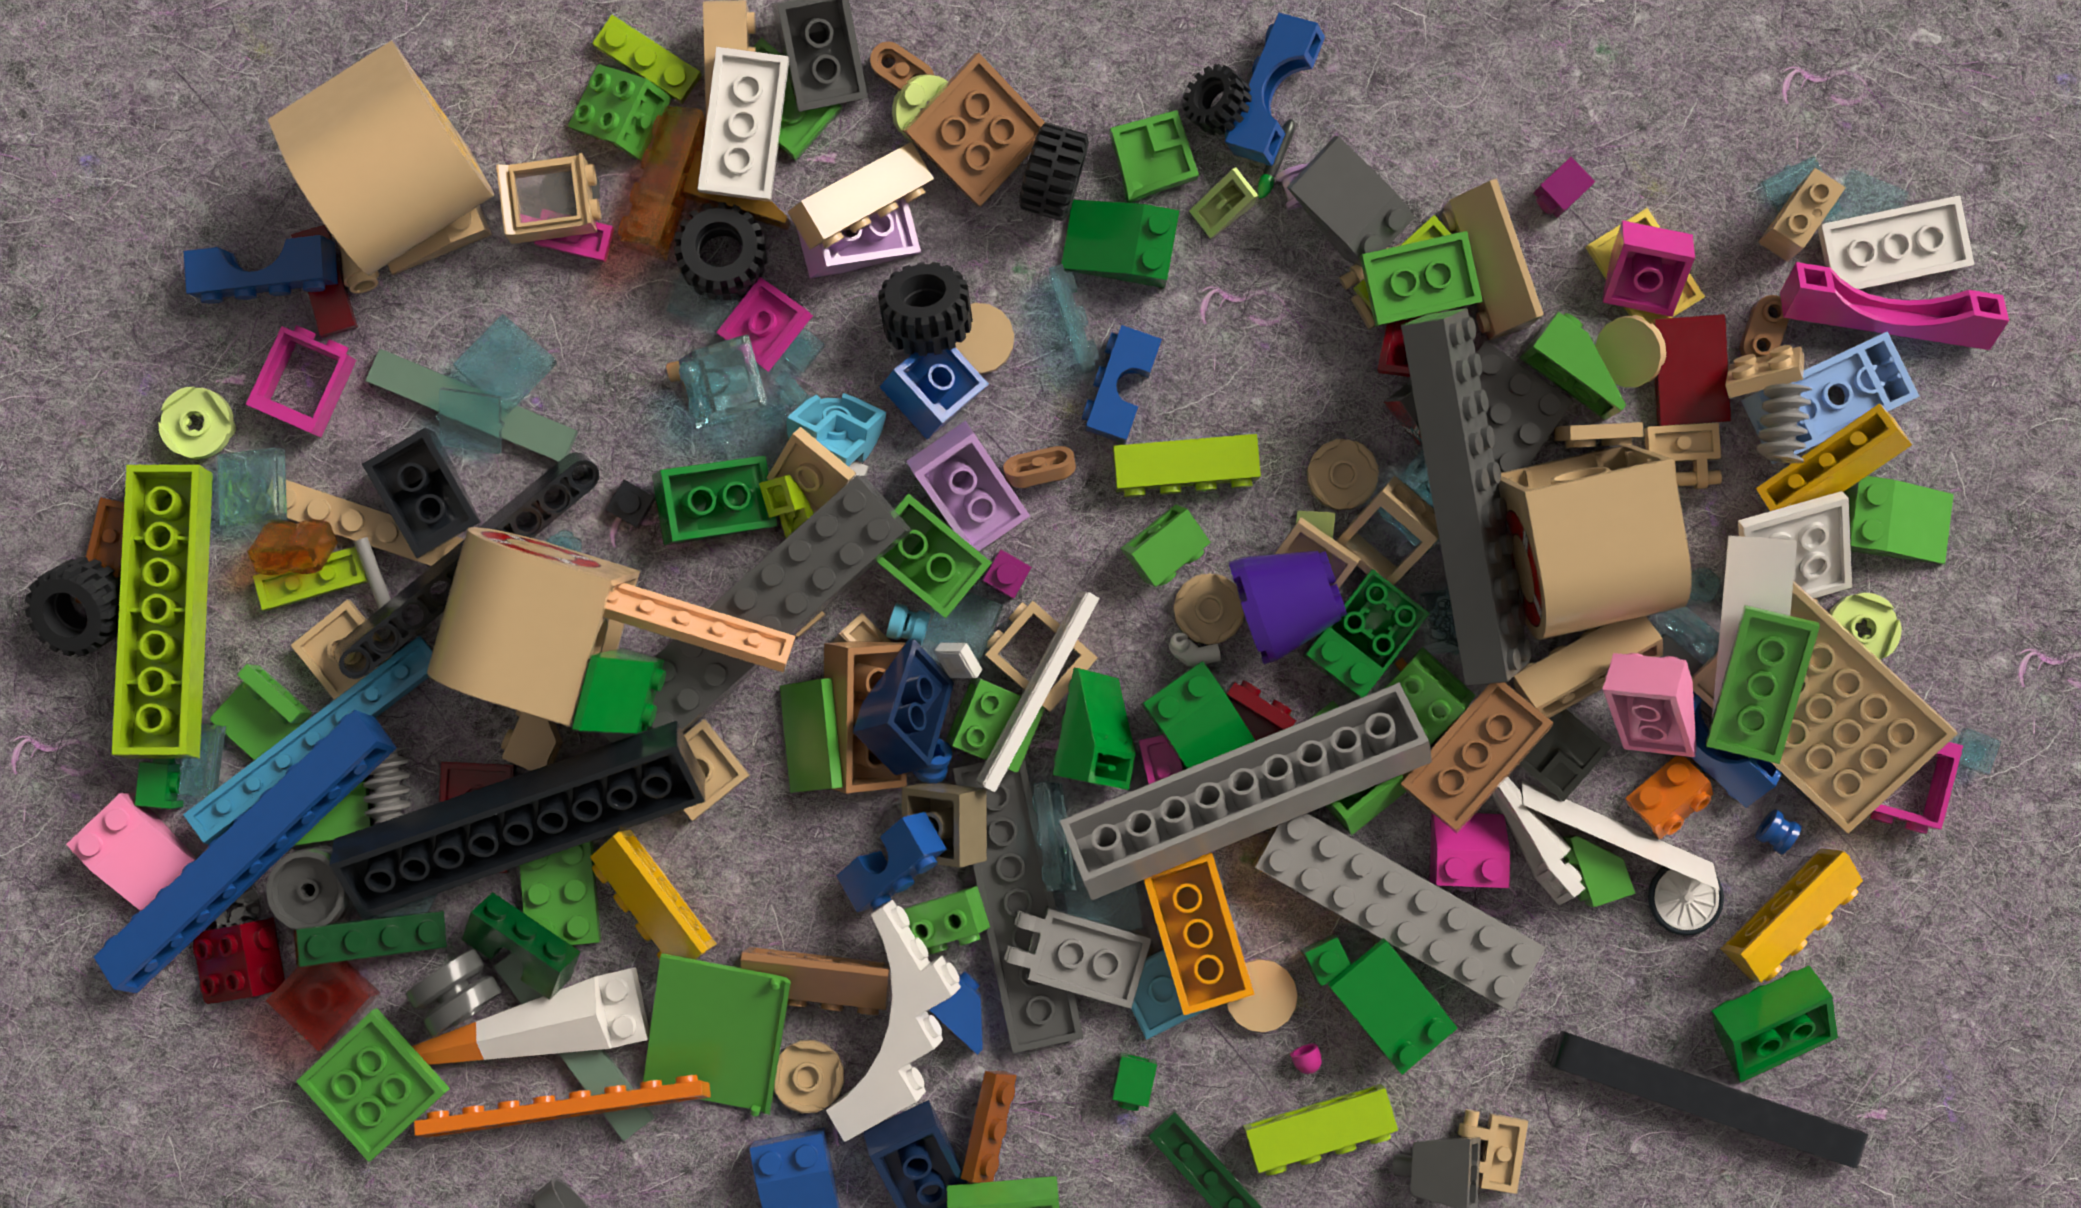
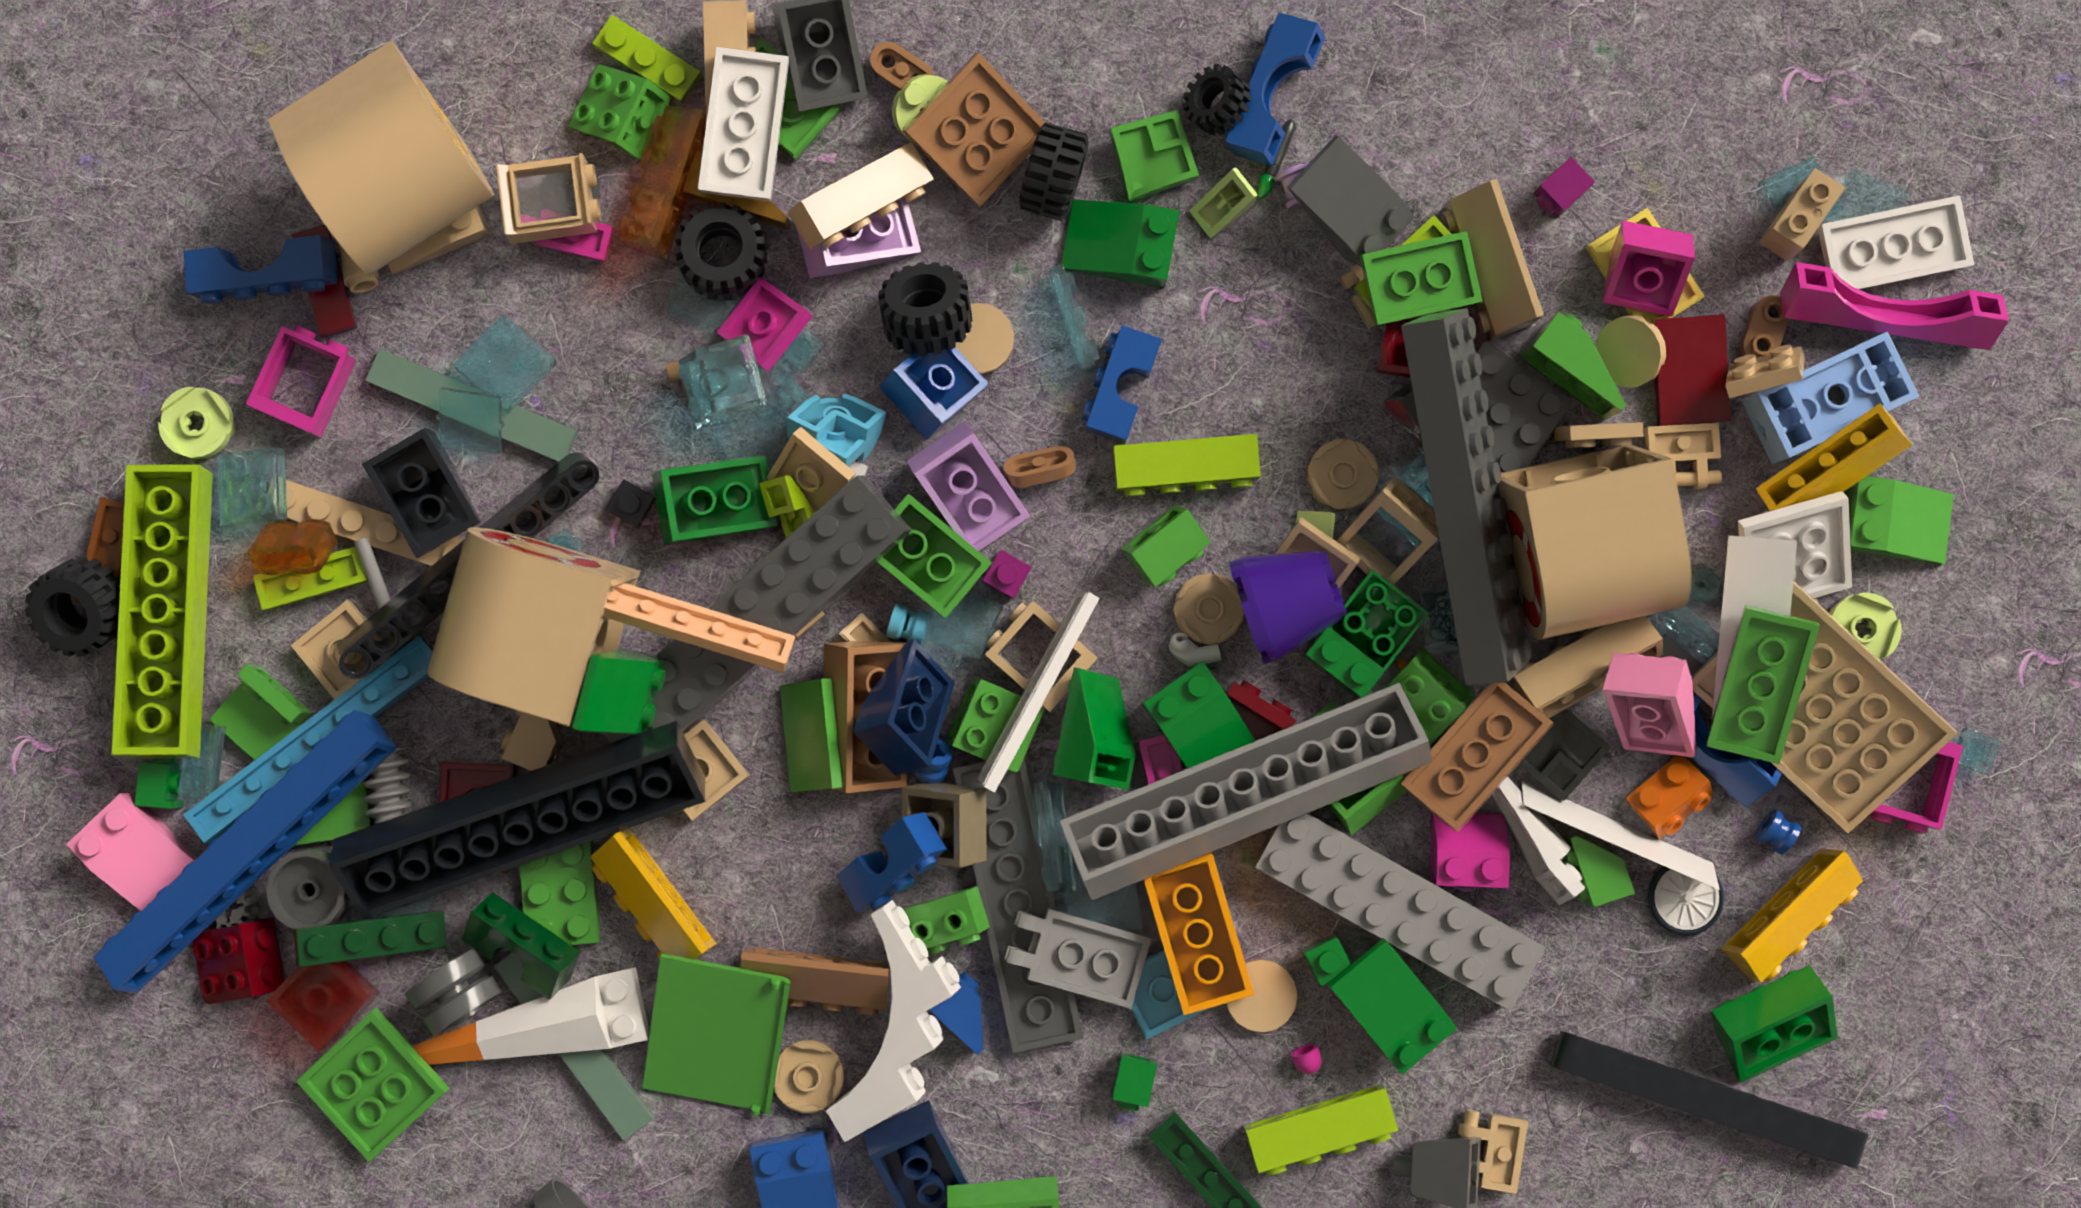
orange plate [414,1075,711,1138] -> none
white tile [934,643,983,678] -> none
dark orange plate [961,1070,1017,1183] -> none
light grey piece [1757,384,1812,463] -> none

